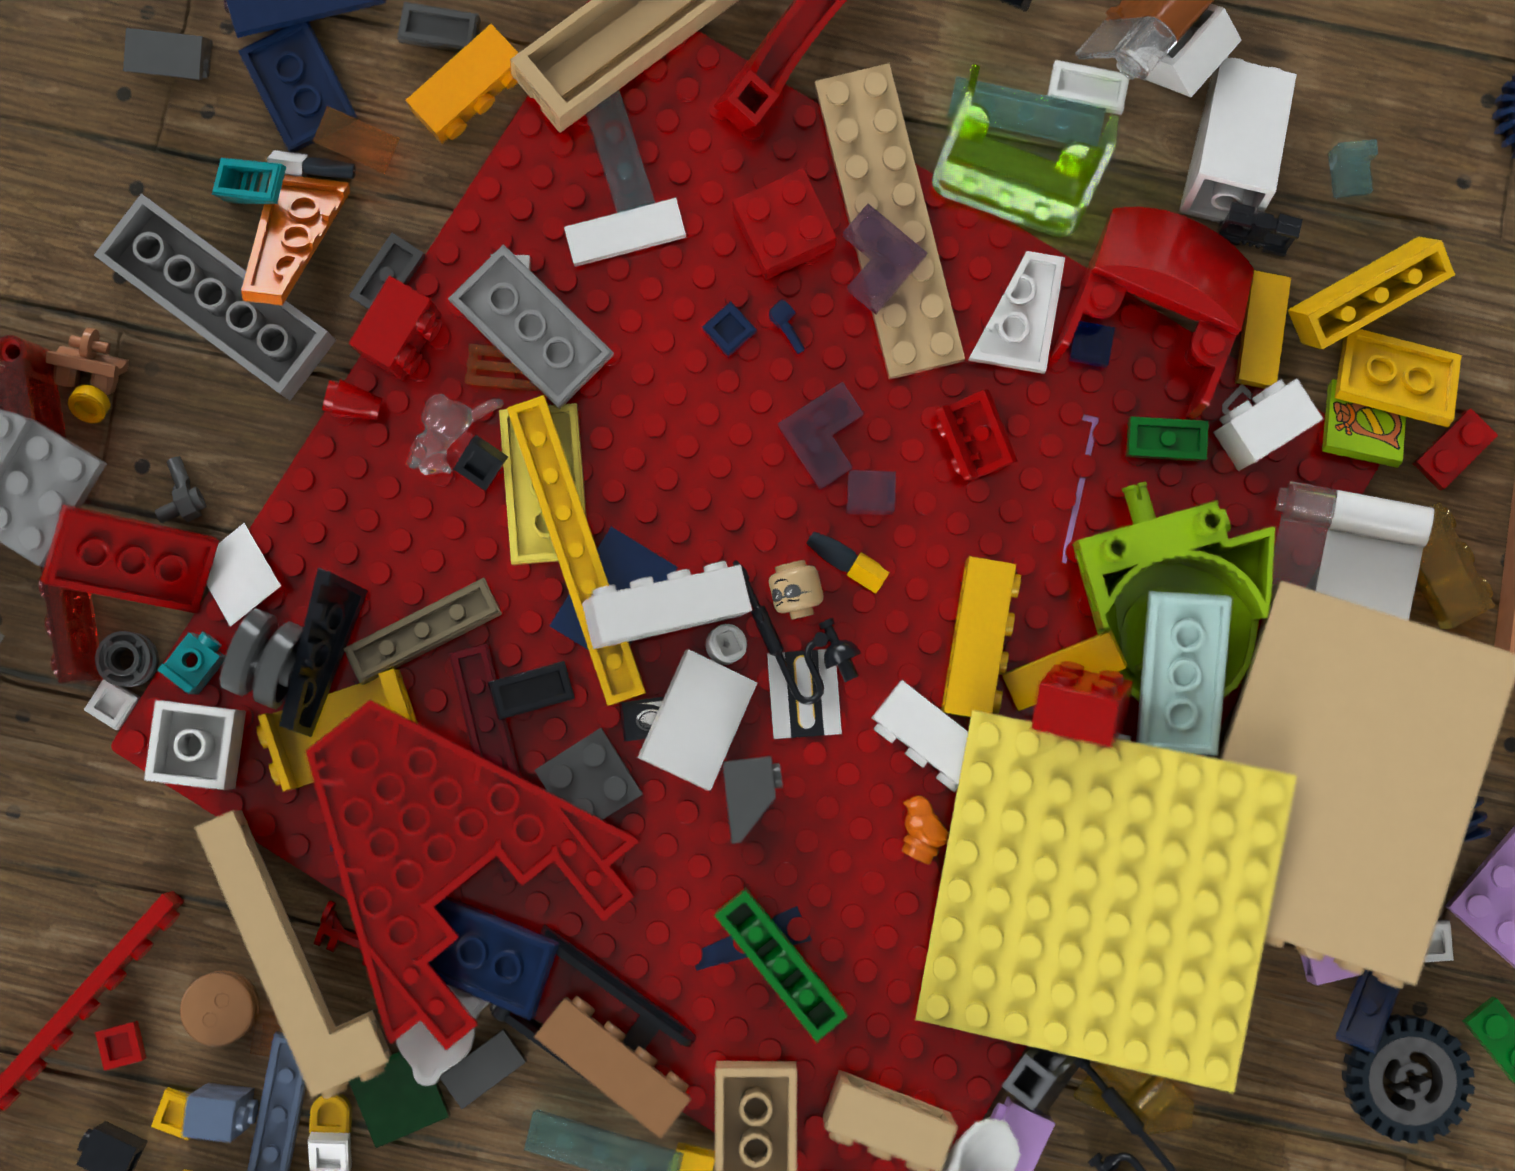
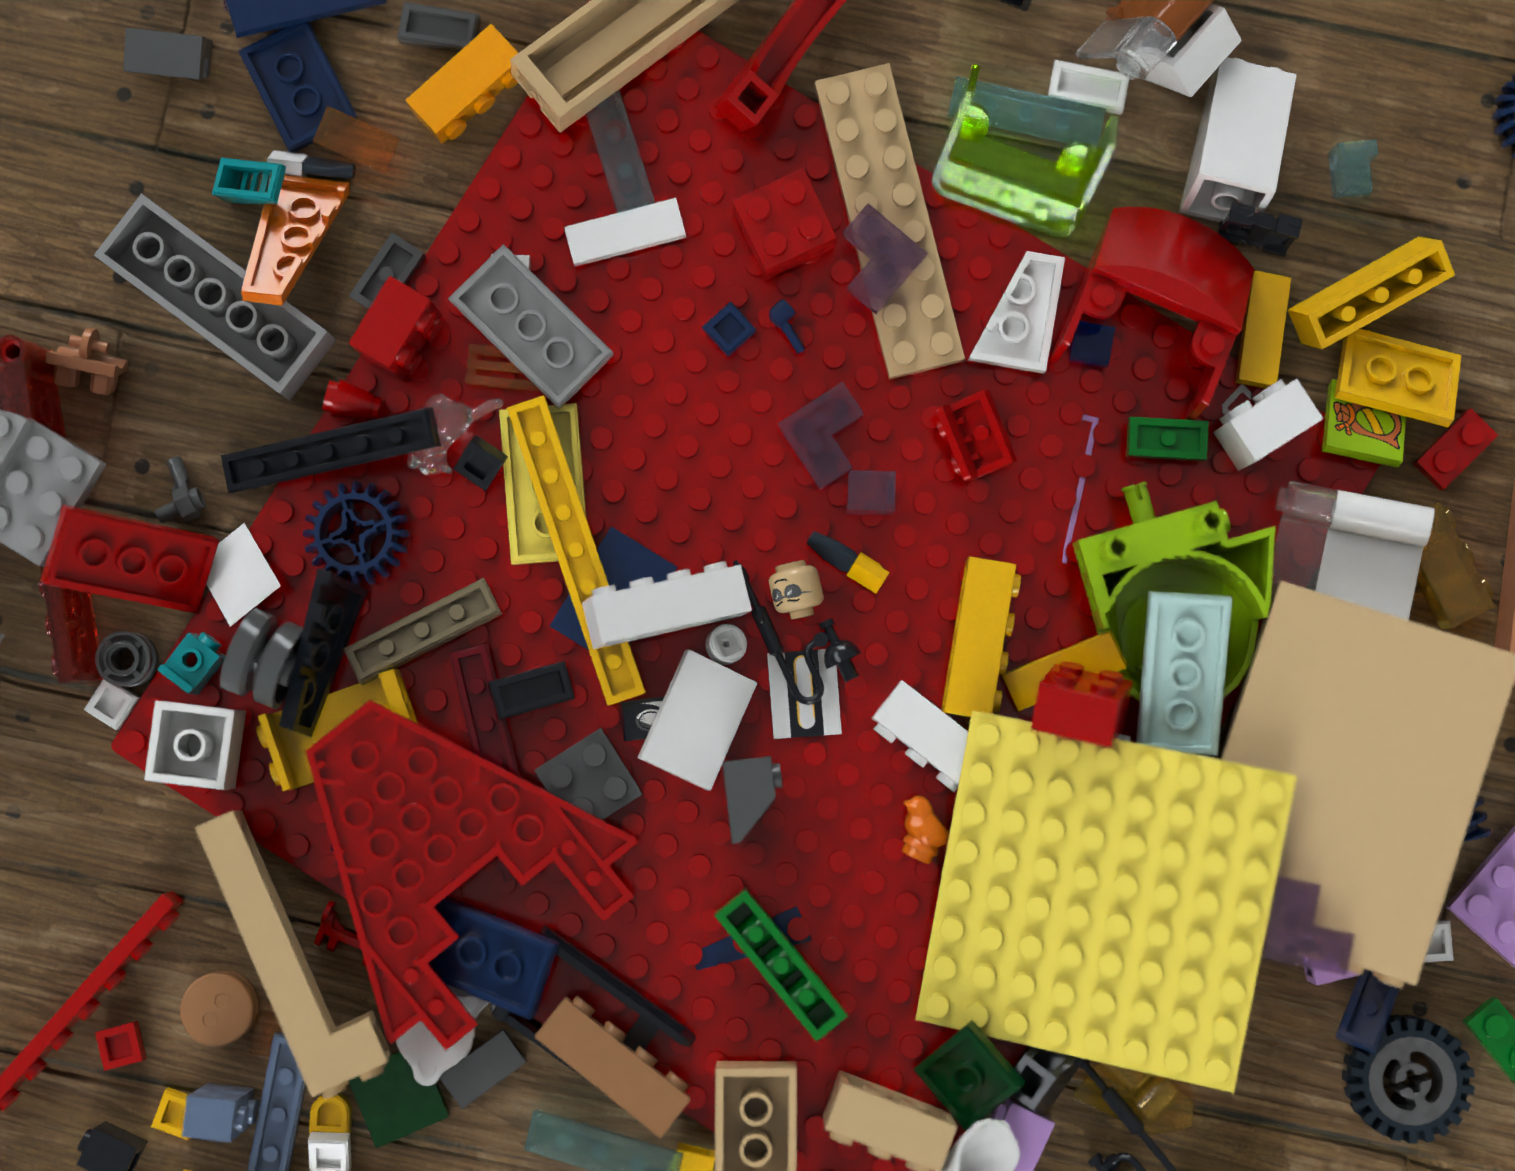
yellow tile [68,385,110,423] -> none
none -> black tile [221,407,441,494]
none -> dark blue gear [303,481,410,586]
none -> dark green tile [913,1020,1025,1131]
none -> clear purple plate [1262,875,1354,975]

